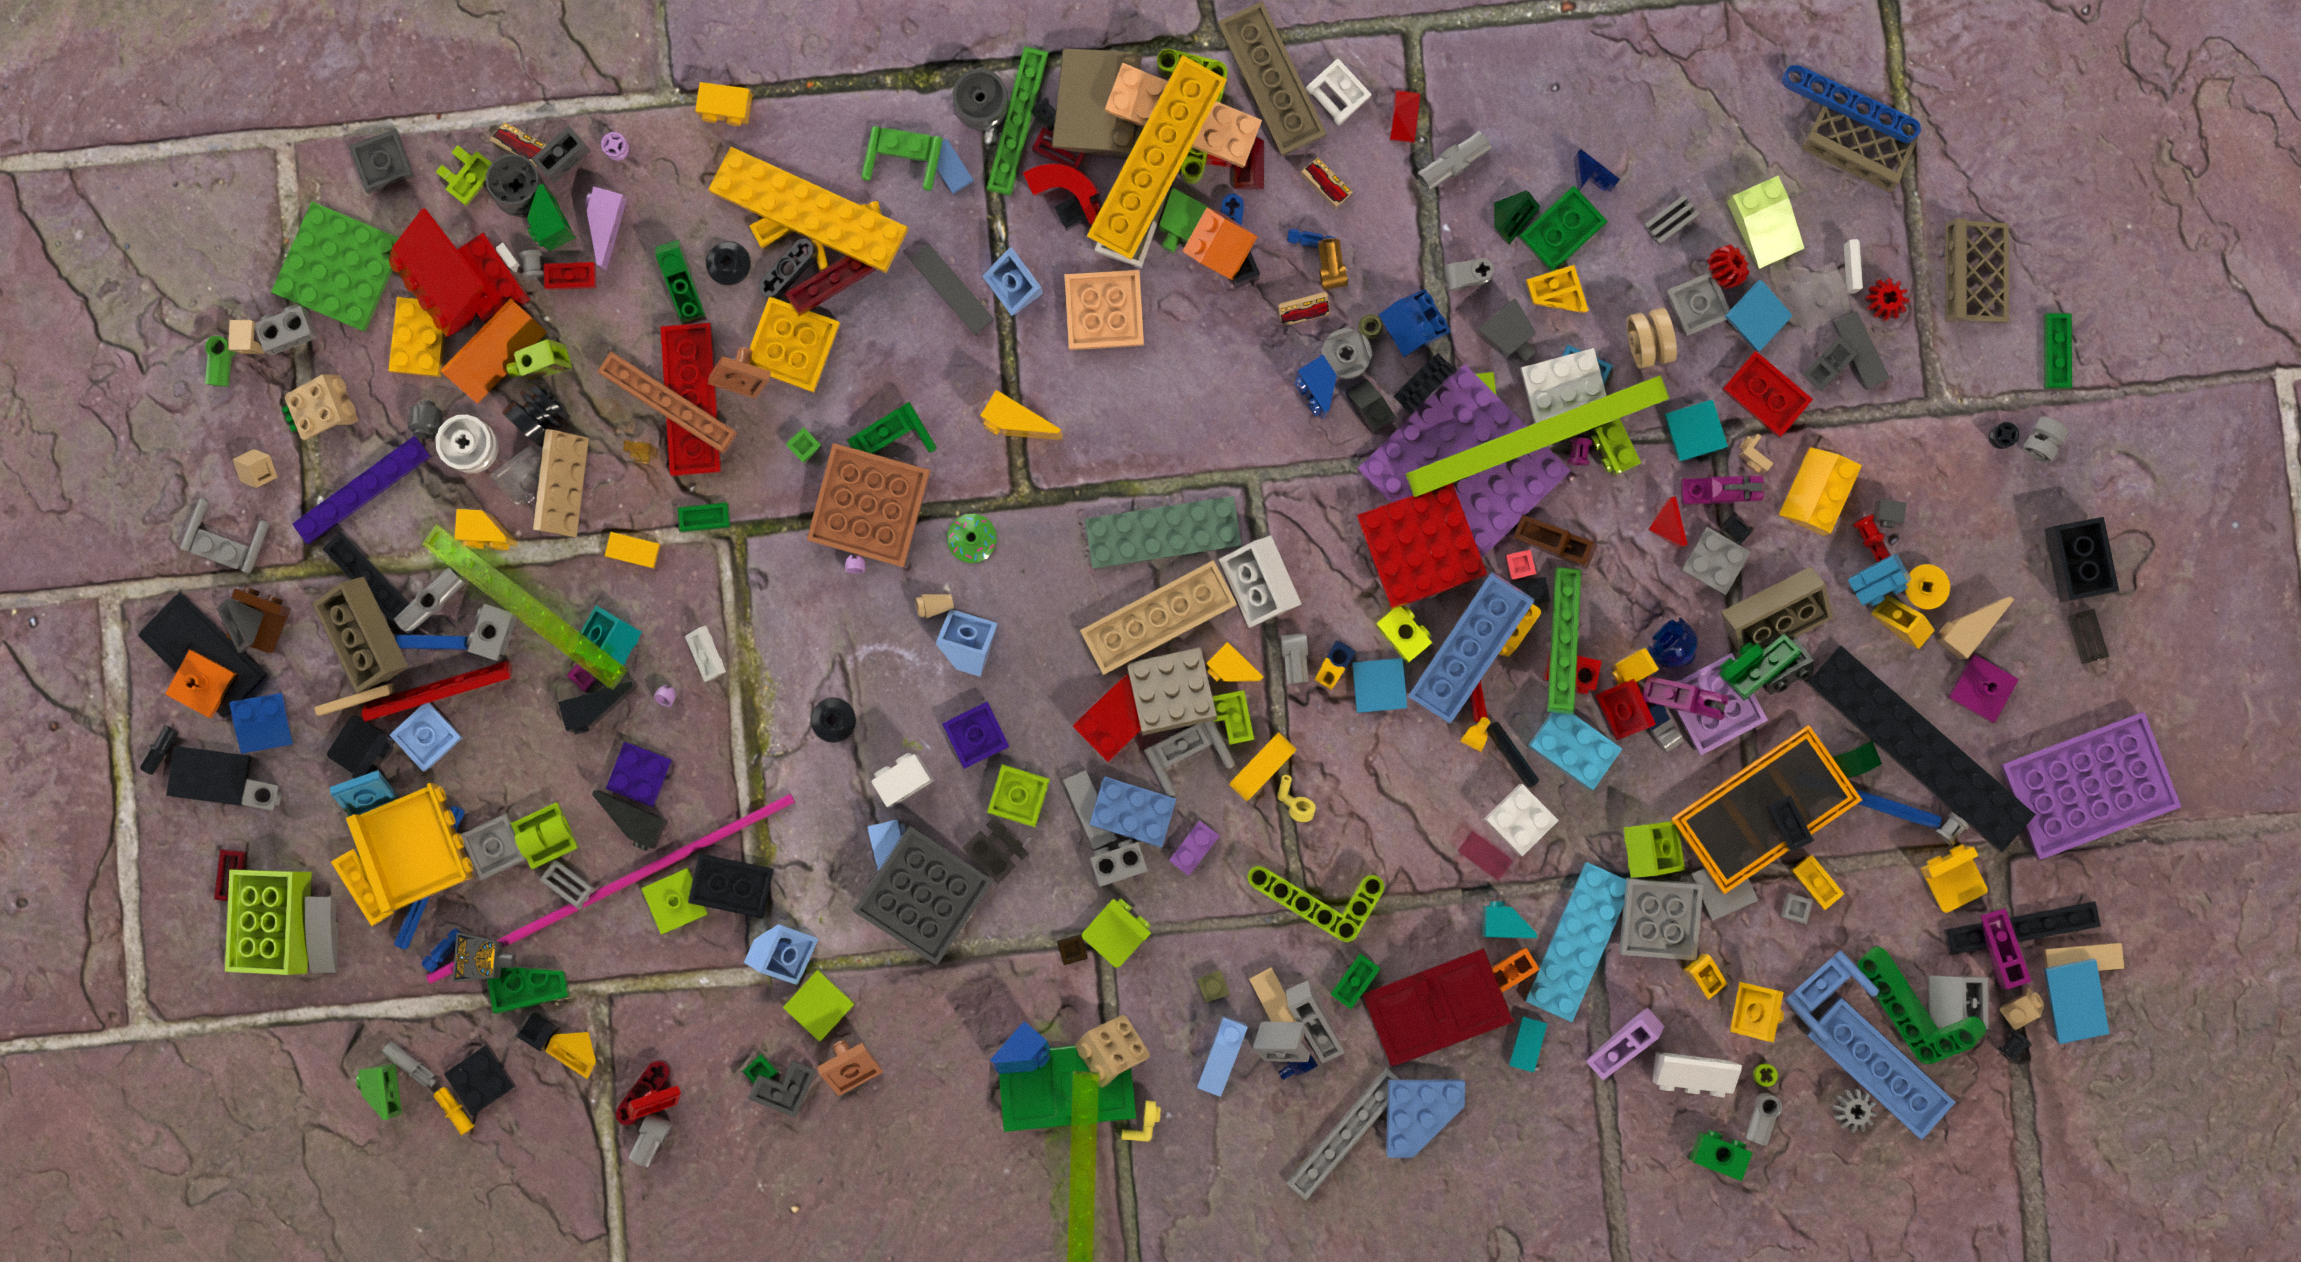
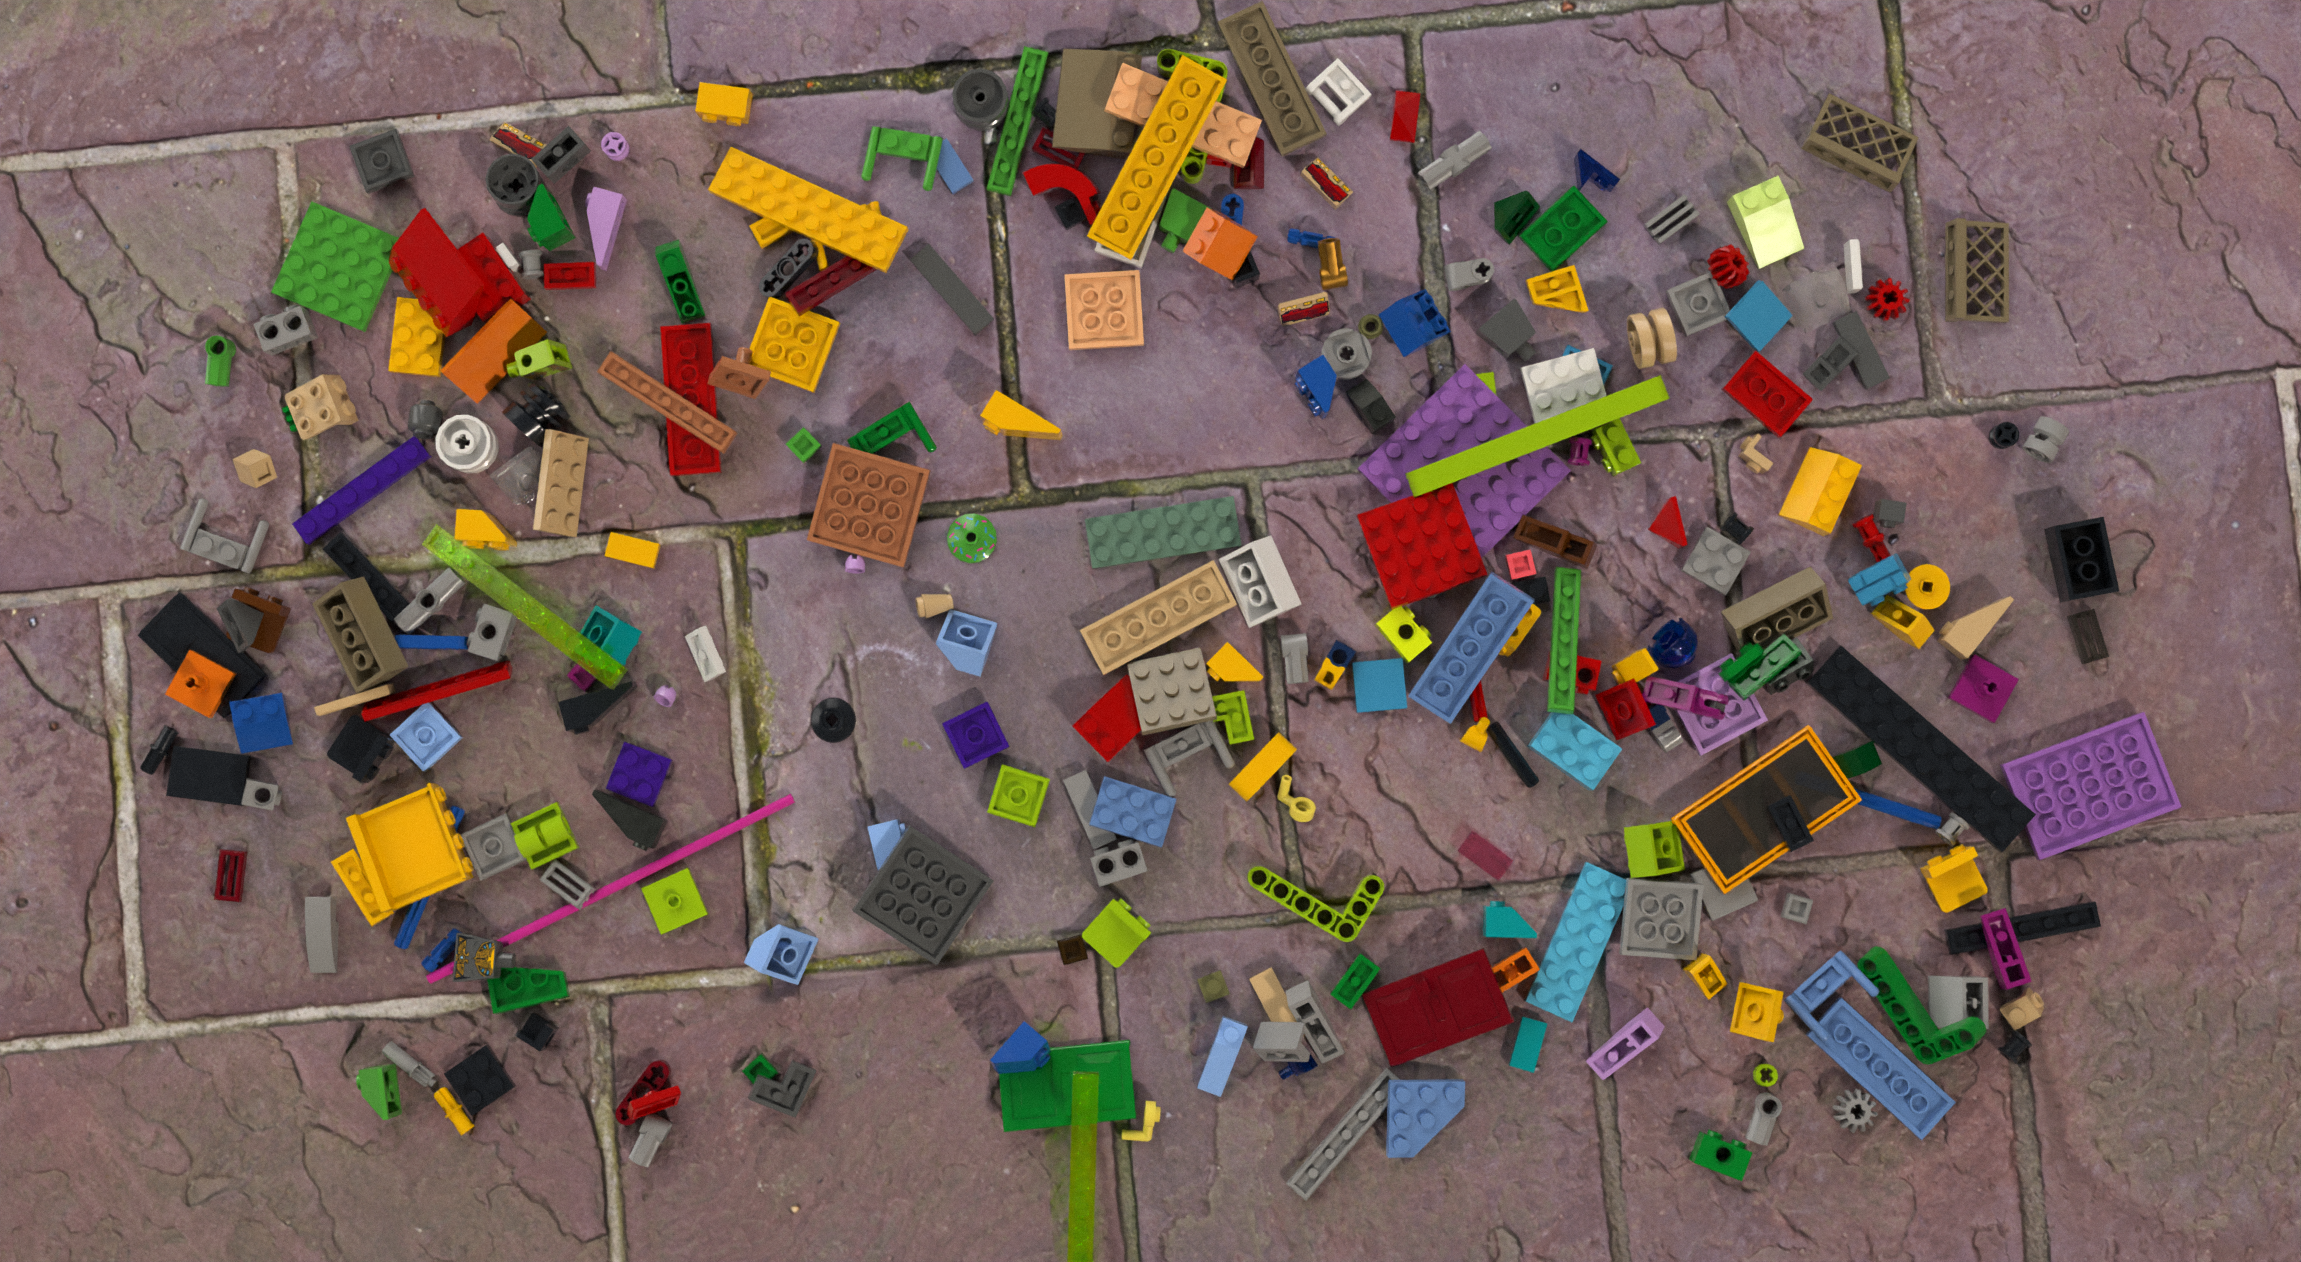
lime slope [225,870,312,975] -> none
tan panel [228,320,264,354] -> none
dark azure tile [330,771,399,816] -> none
lime plate [436,145,492,207] -> none
yellow slope [545,1032,596,1079] -> none
clear yellow plate [623,440,658,463] -> none
green tile [677,502,731,533] -> none
black tile [688,853,774,919] -> none
black piece [706,241,751,285] -> none
lime tile [783,969,855,1042] -> none
nougat tile [817,1040,883,1096] -> none
white brick [871,753,935,807] -> none
clear smoke plate [962,818,1029,884] -> none
light blue slope [982,247,1043,316] -> none
tan bracket [1074,1015,1150,1088] -> none
medium lavender plate [1169,820,1219,876] -> none
black wheel [1394,353,1456,415] -> none
white brick [1483,784,1559,856] -> none
white slope [1652,1052,1742,1097] -> none
teal tile [1664,399,1728,462] -> none
magenta plate [1681,476,1764,505] -> none
blue beam [1782,65,1921,143] -> none
yellow plate [1790,854,1844,910] -> none
tan tile [2043,943,2124,971] -> none
dark azure tile [2043,959,2110,1044] -> none
green tile [2044,313,2072,389] -> none

